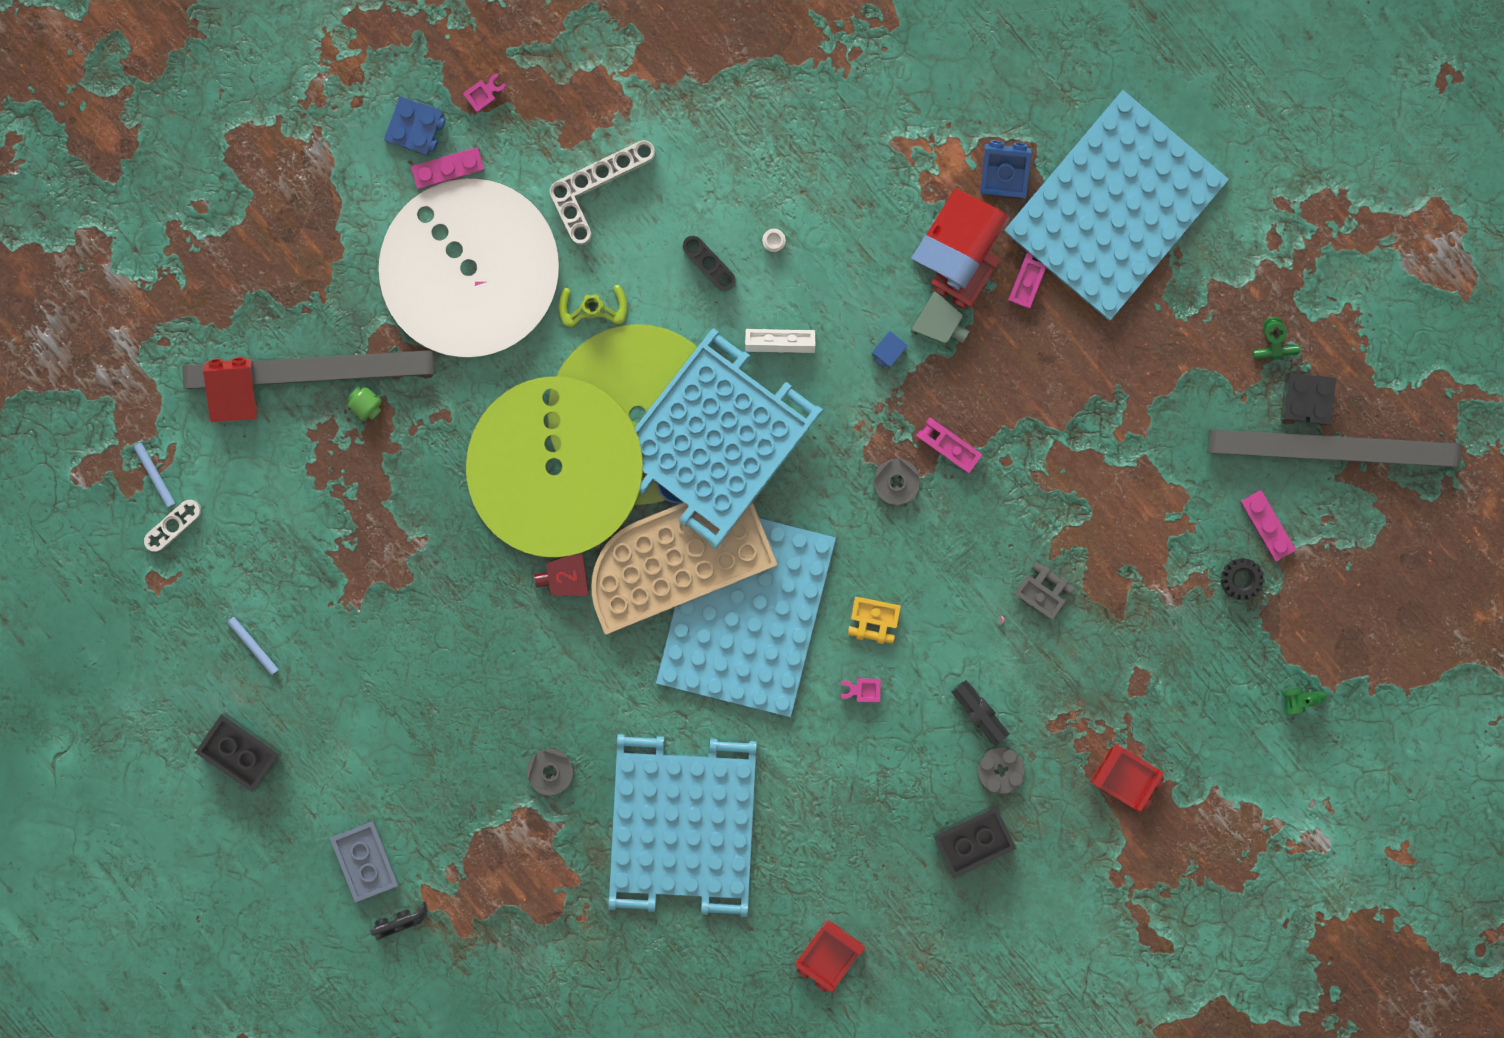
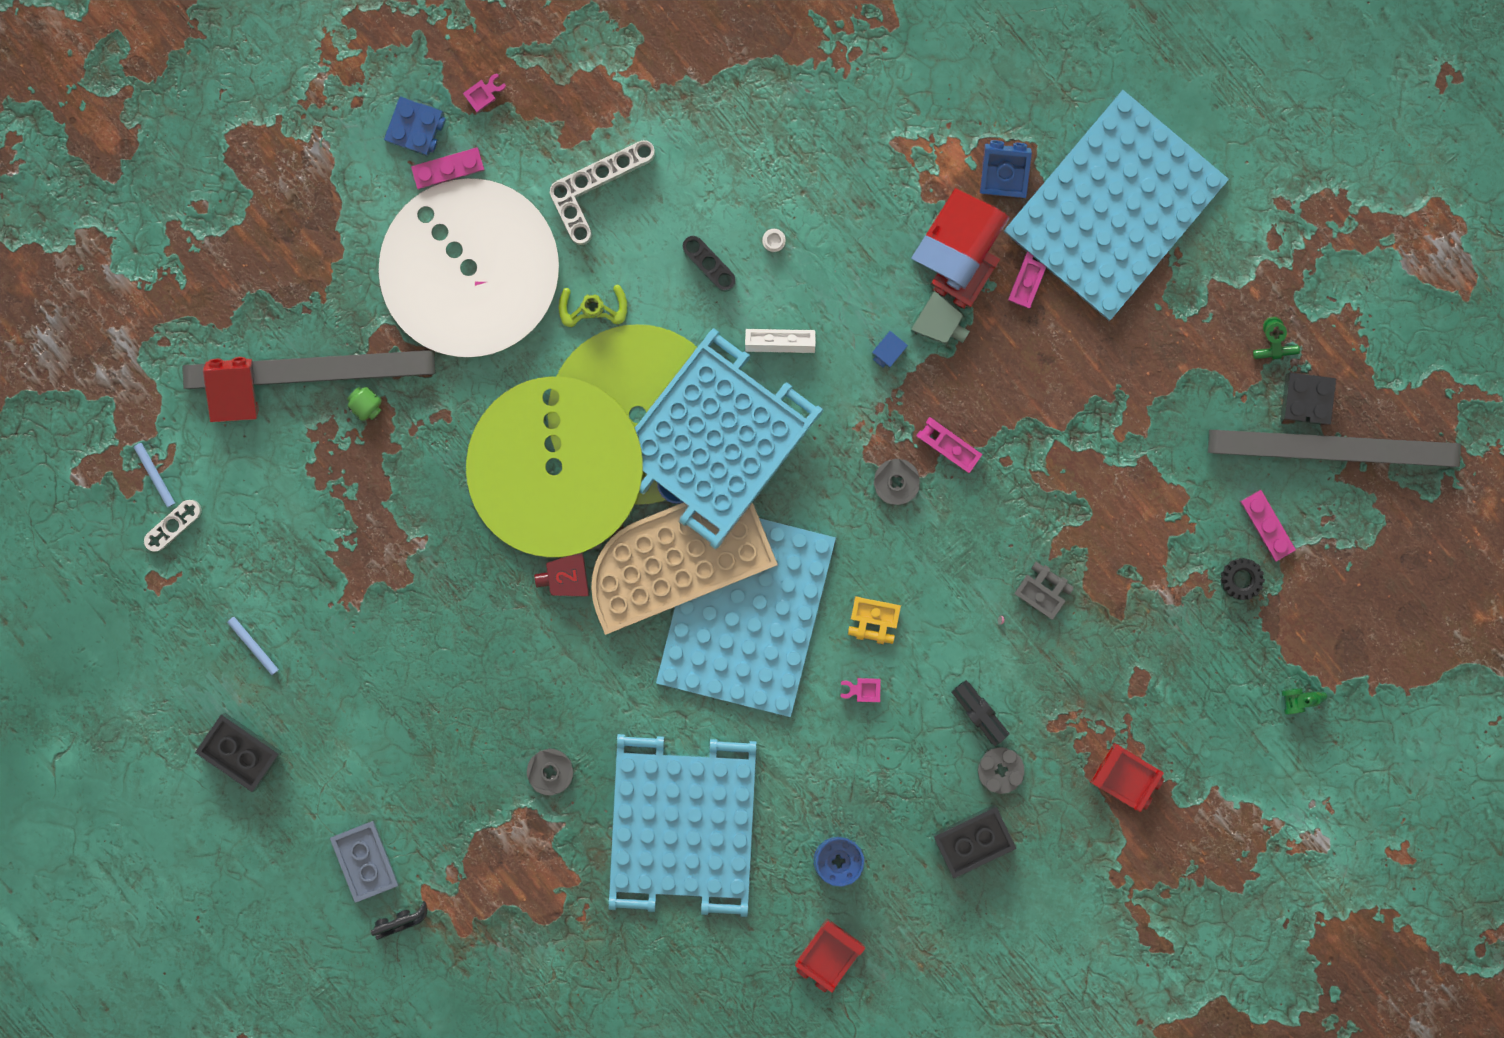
none -> blue wheel [813,837,864,886]

